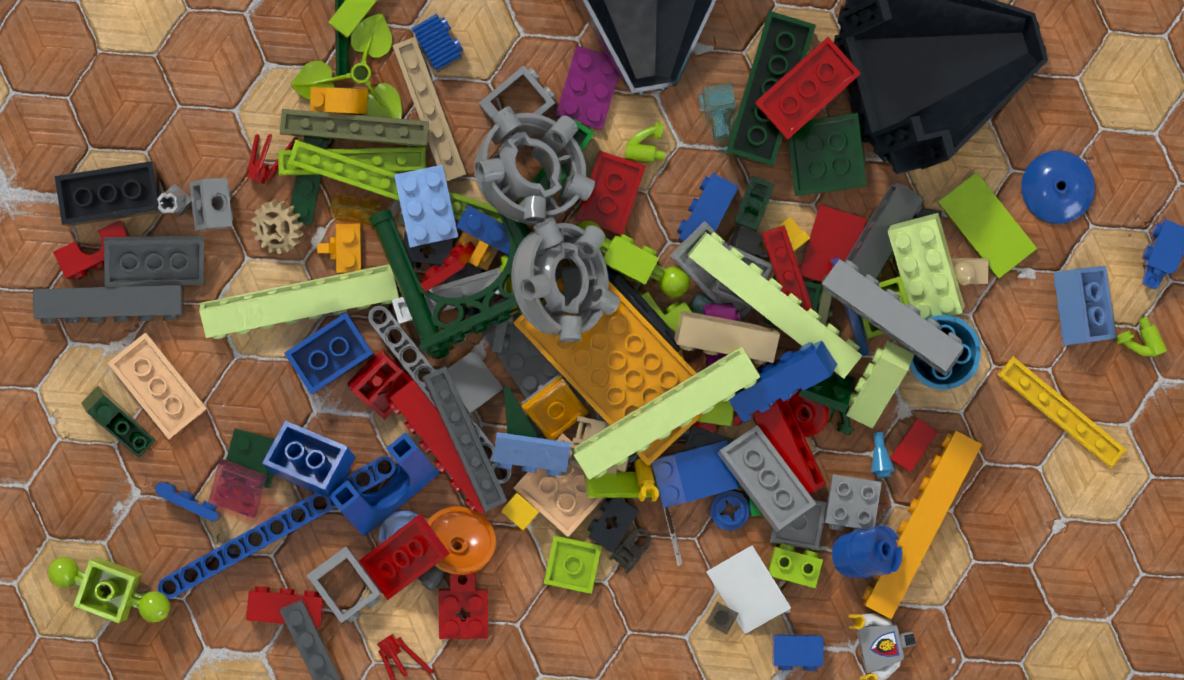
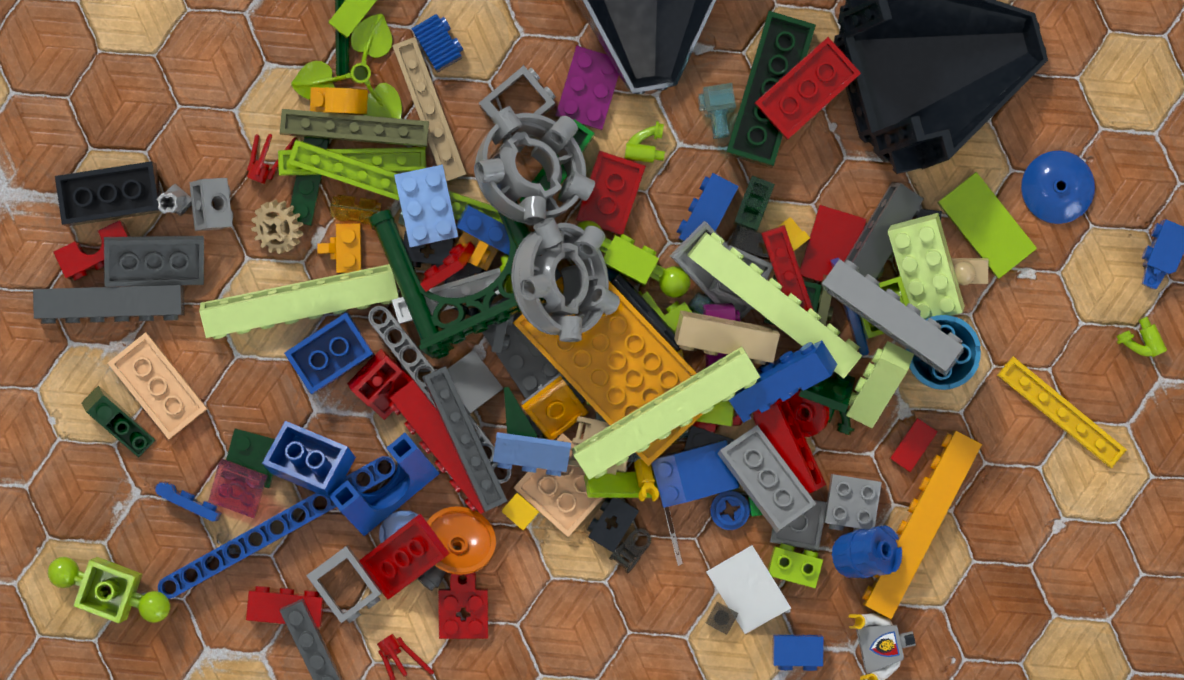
lime plate [544,535,602,594] -> none
dark green plate [788,113,869,197] -> none
dark azure cone [871,432,895,478] -> none
medium blue slope [1054,266,1116,345] -> none

